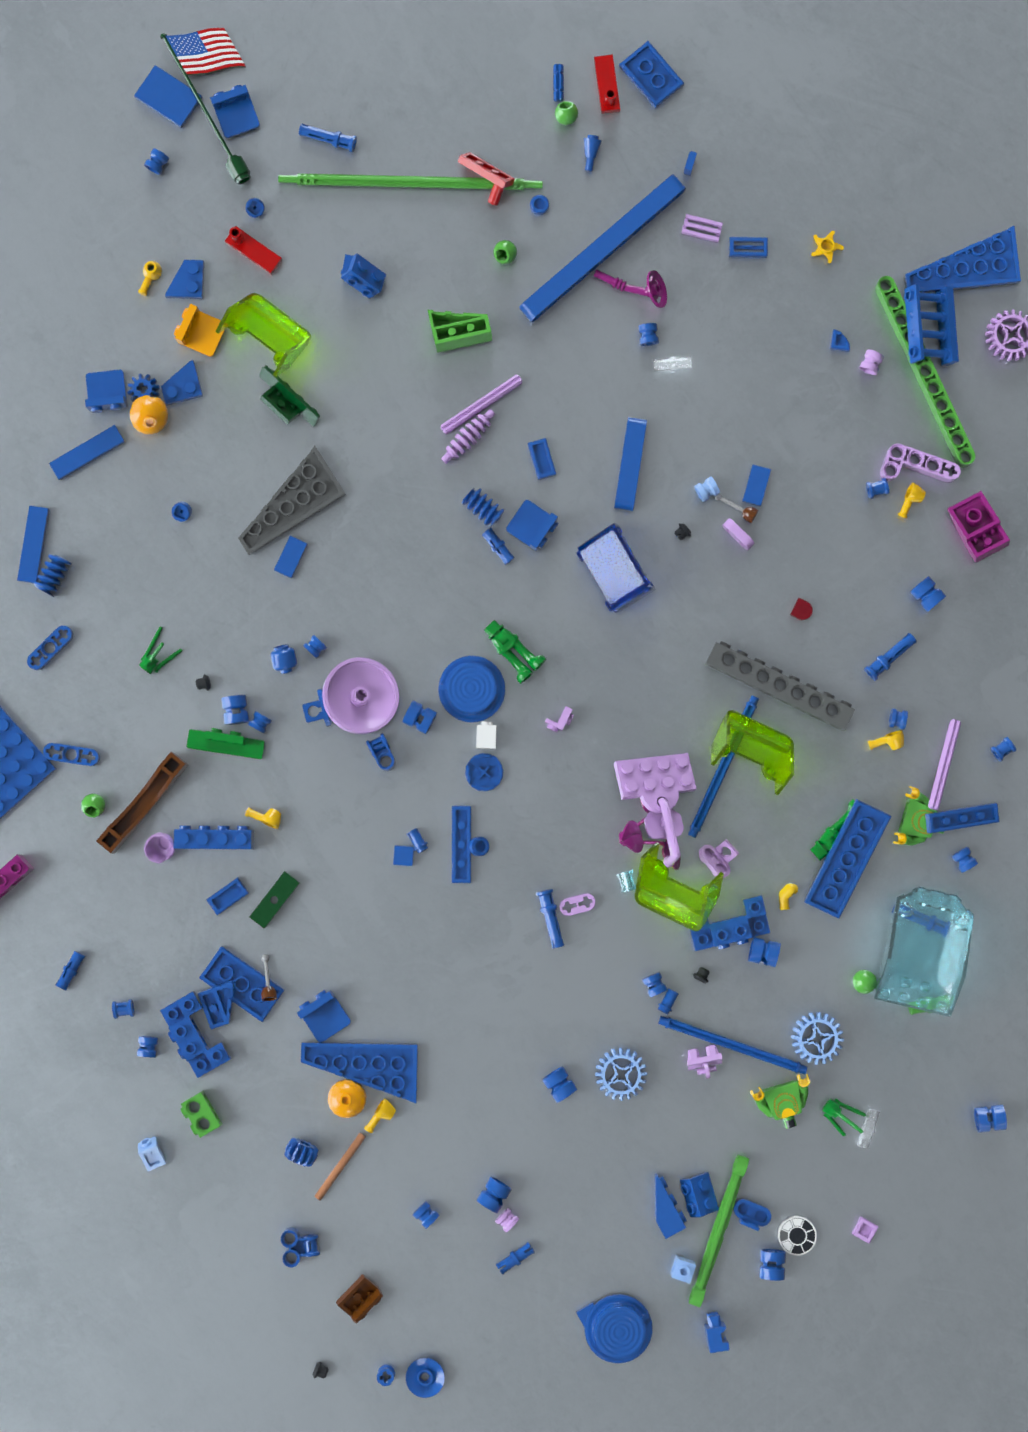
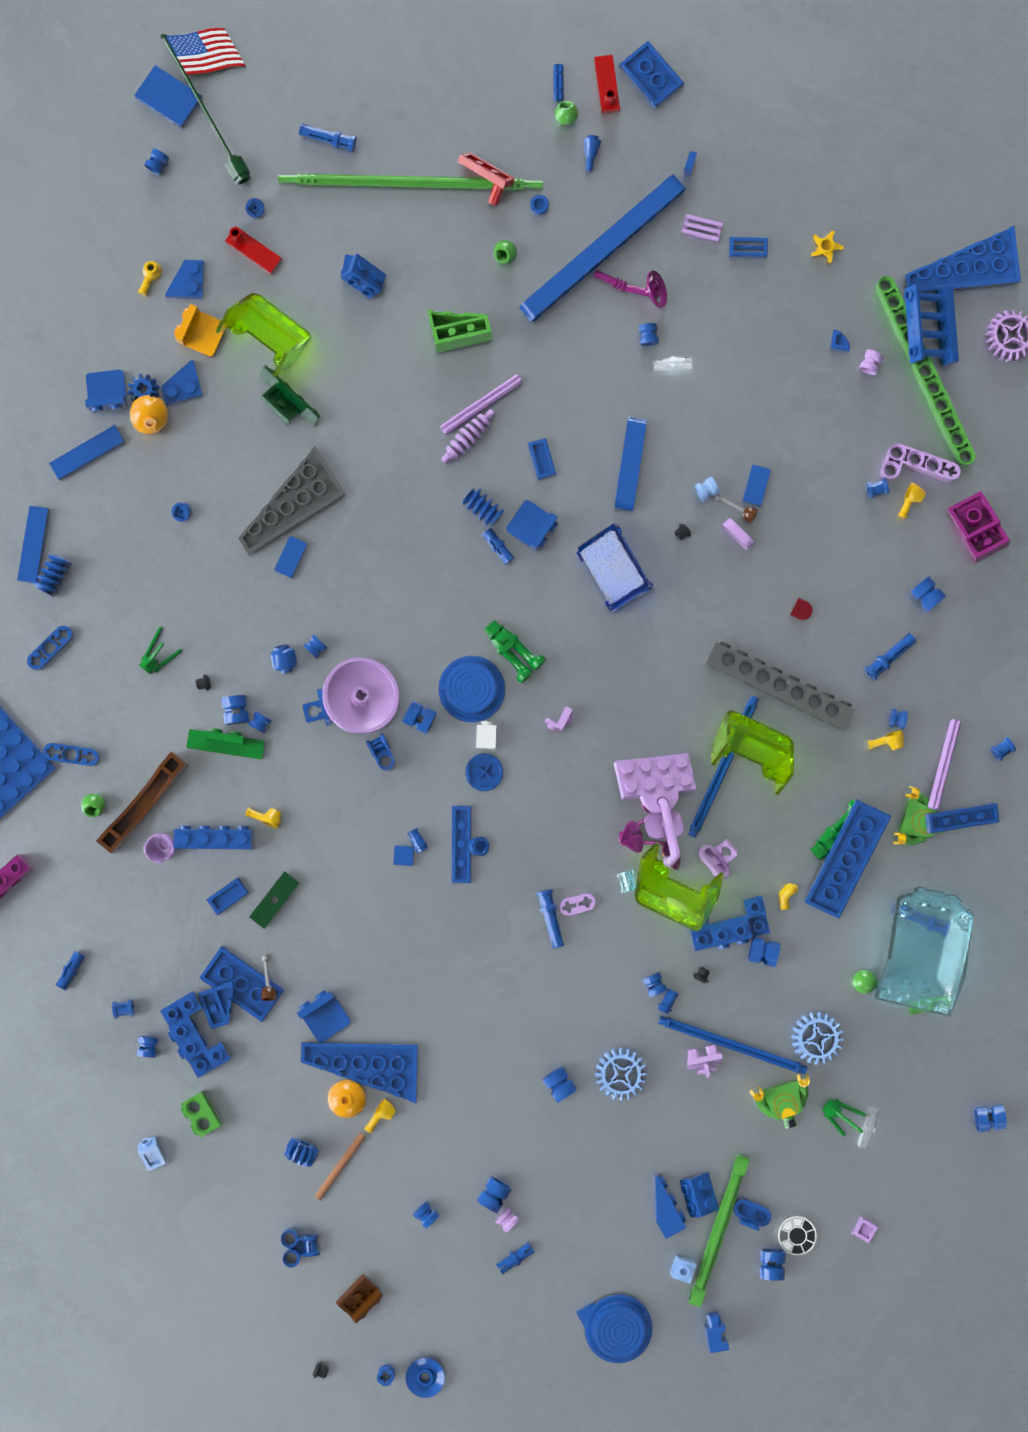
blue bracket [210,85,260,138] -> none
blue wheel [952,847,978,873] -> none

